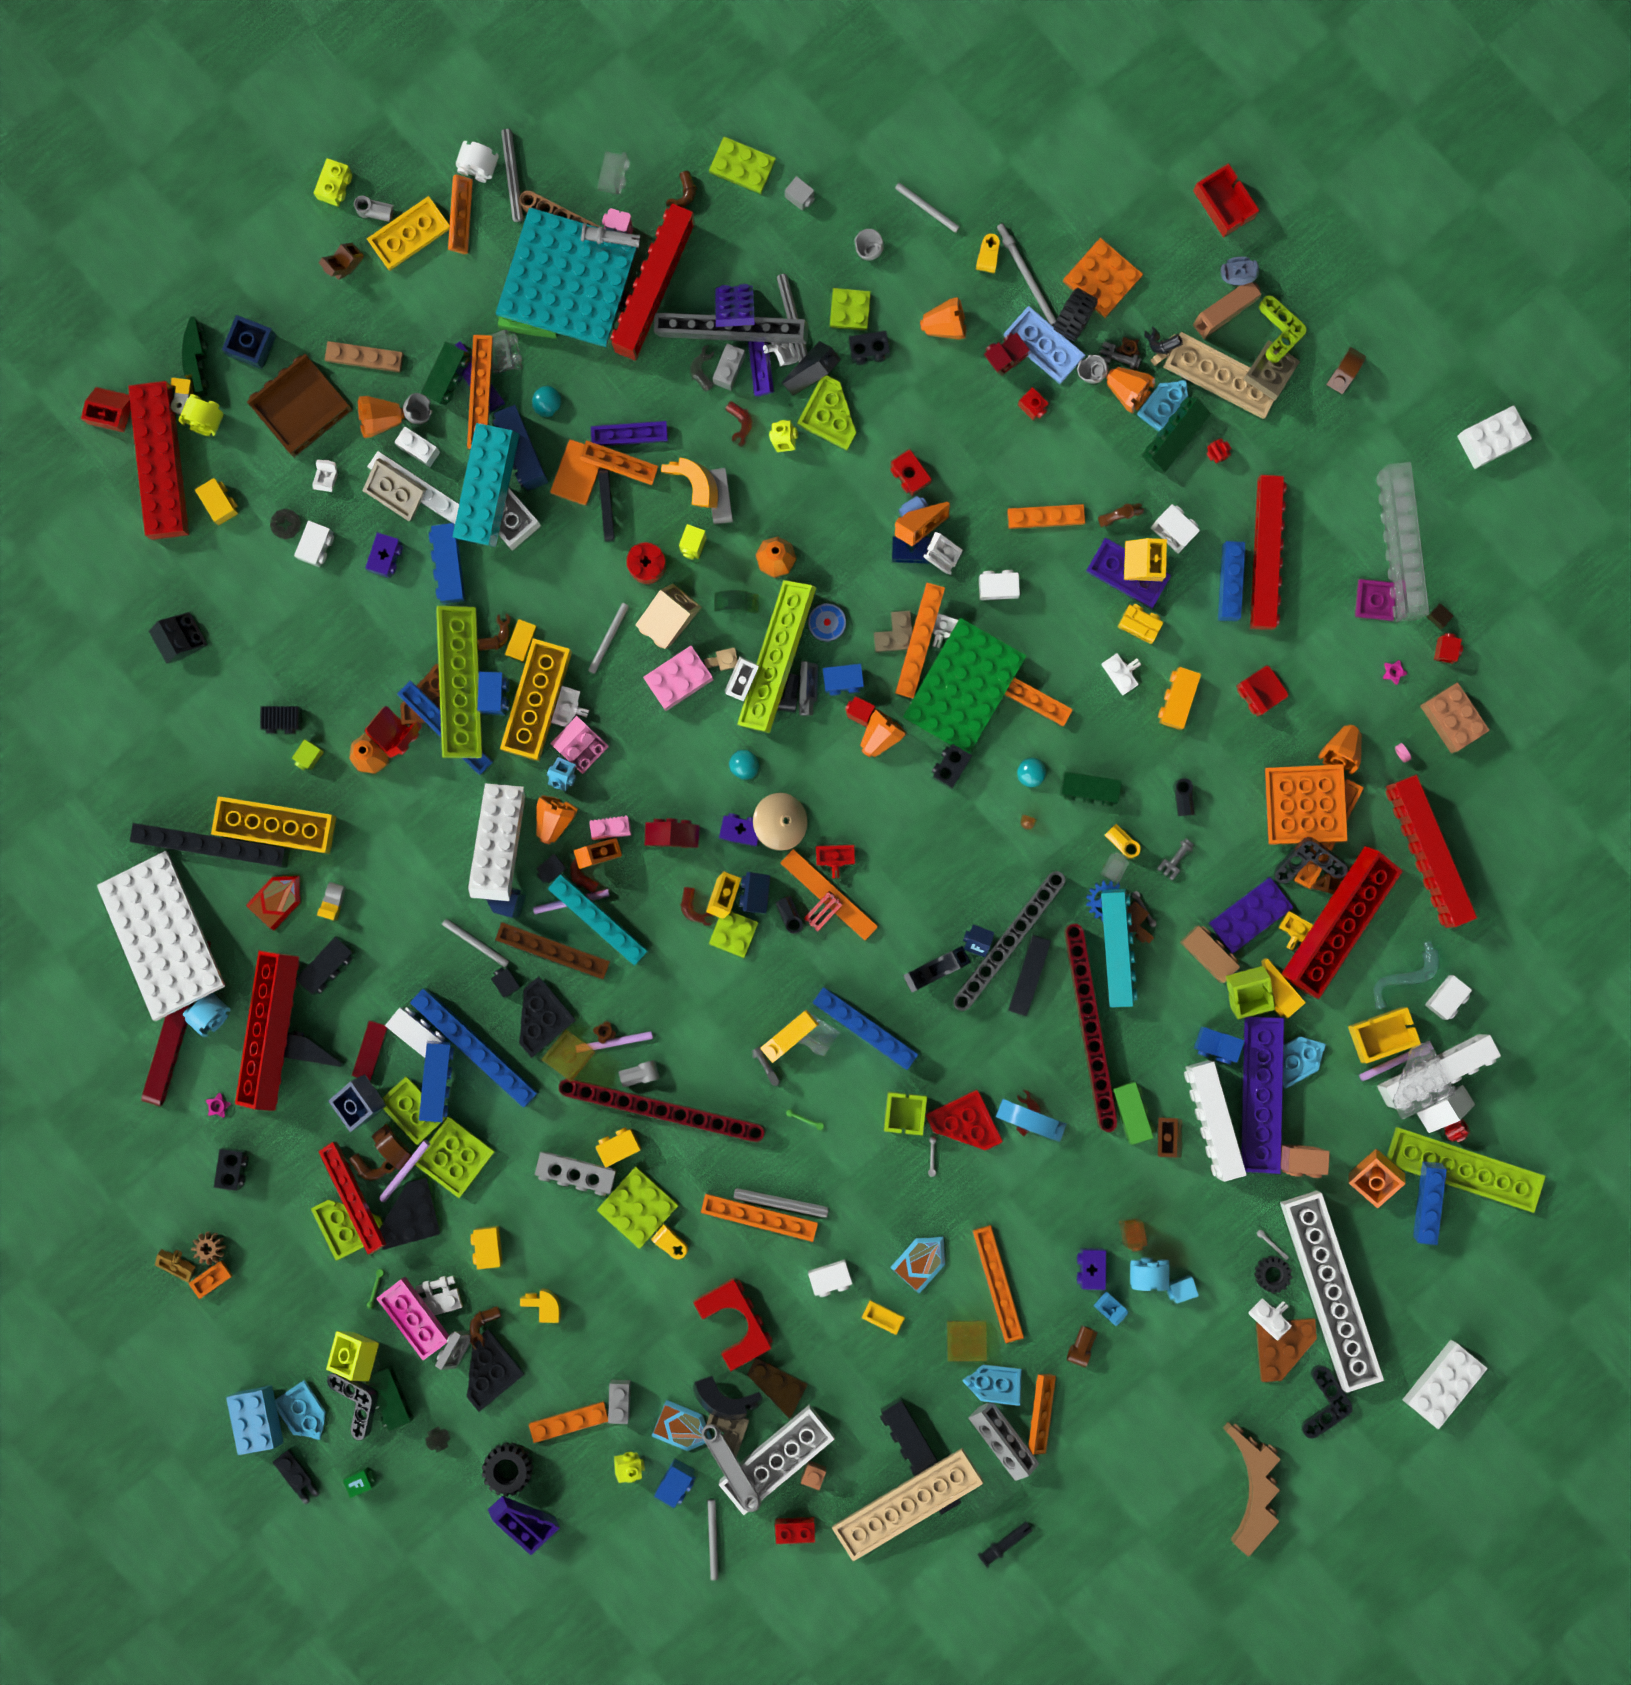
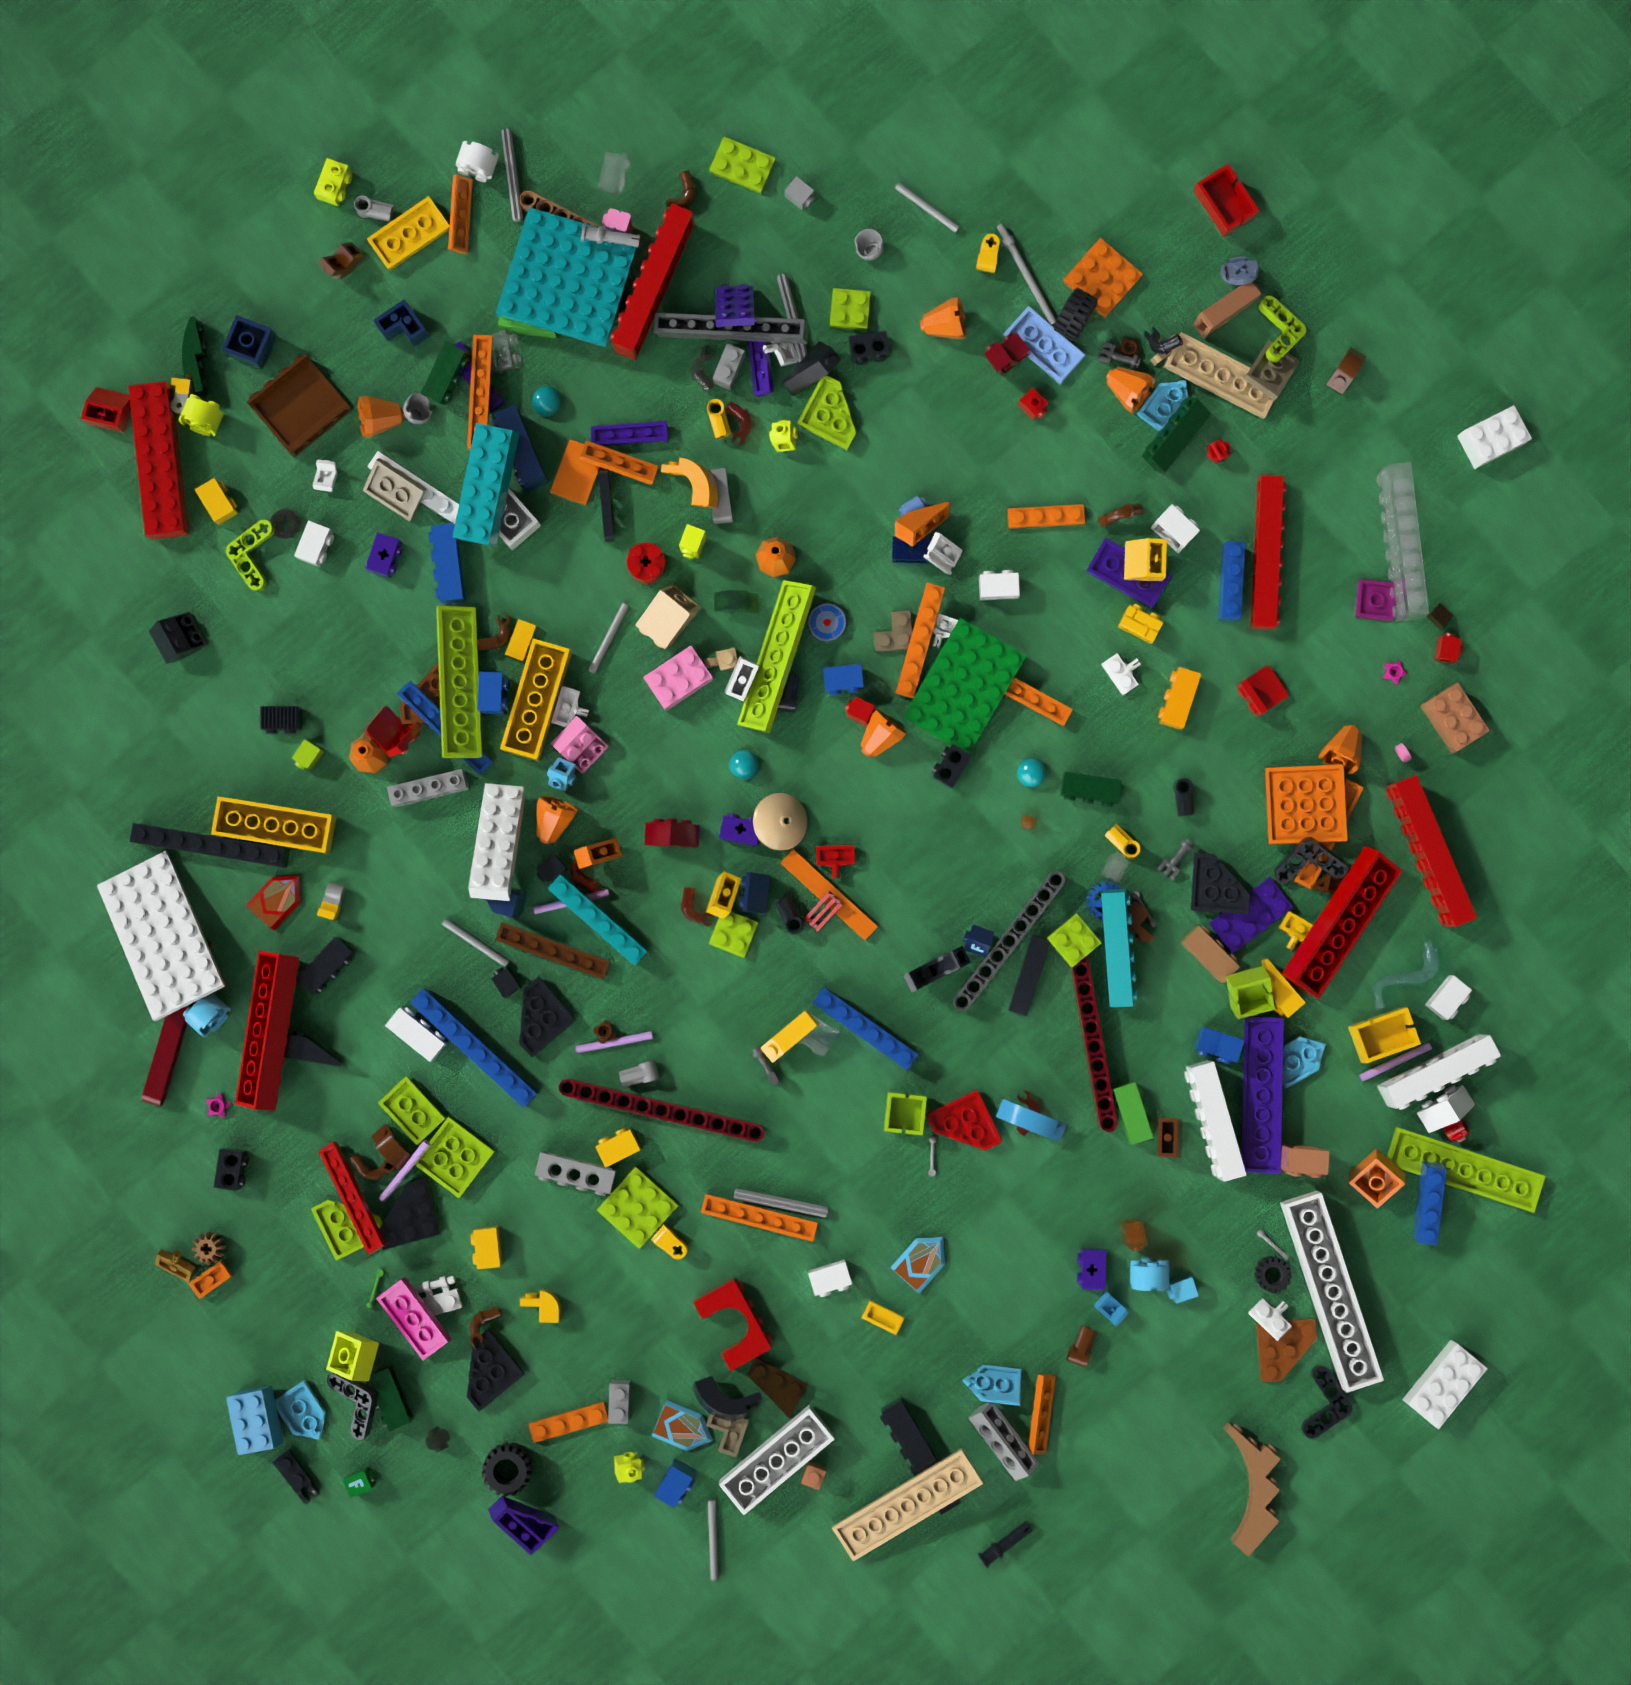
medium nougat plate [325,341,404,373] -> none
dark blue brick [328,1074,387,1132] -> none
dark red tile [352,1020,388,1081] -> none
white brick [394,427,440,468] -> none
blue brick [419,1040,454,1122] -> none
light grey plate [435,1330,471,1370] -> none
clear yellow plate [541,1030,595,1082] -> none
bright pink brick [590,815,632,840] -> none
light grey piece [702,1425,761,1512] -> none
red brick [775,1517,815,1544] -> none
bright green hinge [786,1109,824,1130] -> none
dark grey hinge [799,662,818,716] -> none
red brick [890,449,932,496] -> none
clear yellow plate [947,1321,987,1361] -> none
orange tile [972,1225,1024,1343] -> none
light grey hair [1077,355,1109,384] -> none
clear plate [1393,1041,1455,1119] -> none
none -> lime beam [226,520,275,591]
none -> dark blue brick [373,299,429,346]
none -> light grey brick [387,769,469,808]
none -> yellow piece [707,399,731,439]
none -> lime plate [1047,913,1101,968]
none -> black plate [1191,853,1251,914]

